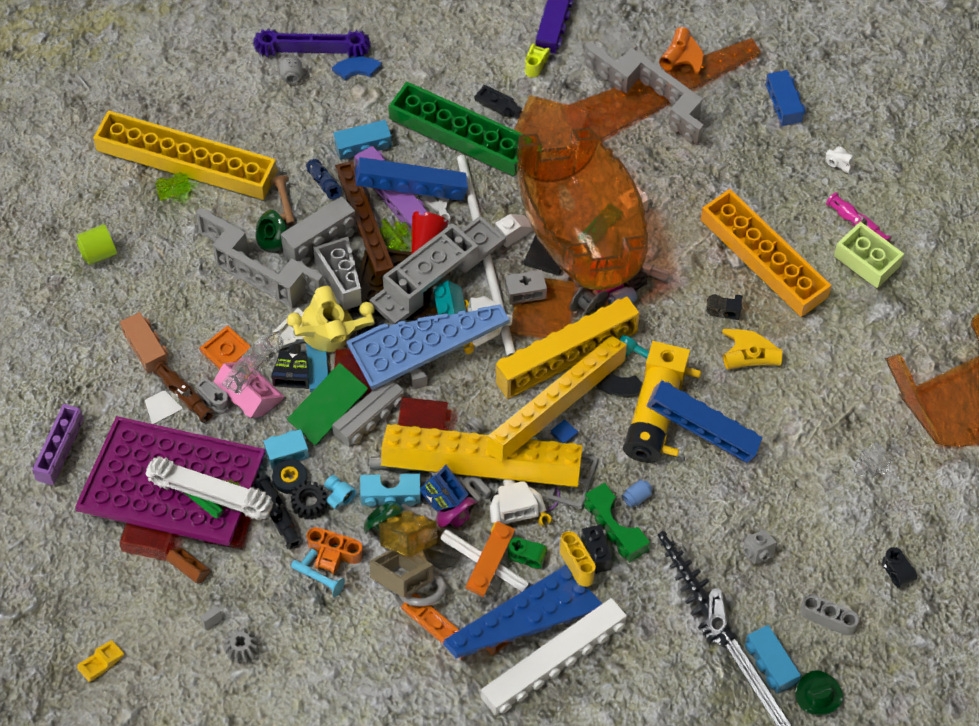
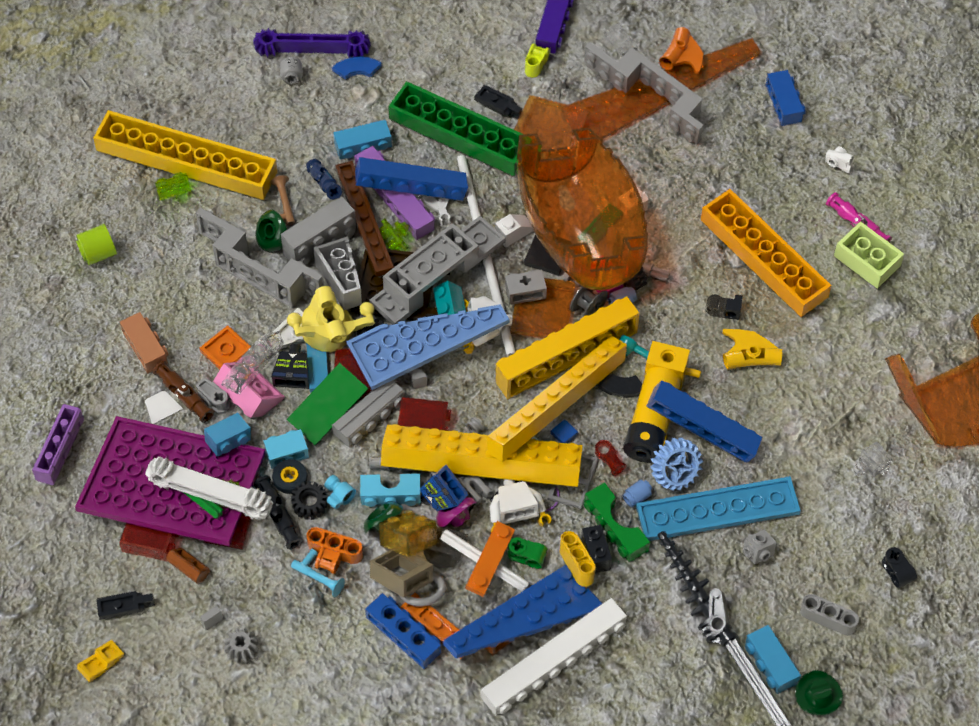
red cone [411,211,449,254] -> none
none -> black hinge [96,591,155,620]
none -> dark azure brick [204,413,251,457]
none -> blue brick [365,593,441,669]
none -> clear red connector [595,440,627,476]
none -> dark azure plate [636,476,801,541]
none -> light blue gear [650,437,703,491]

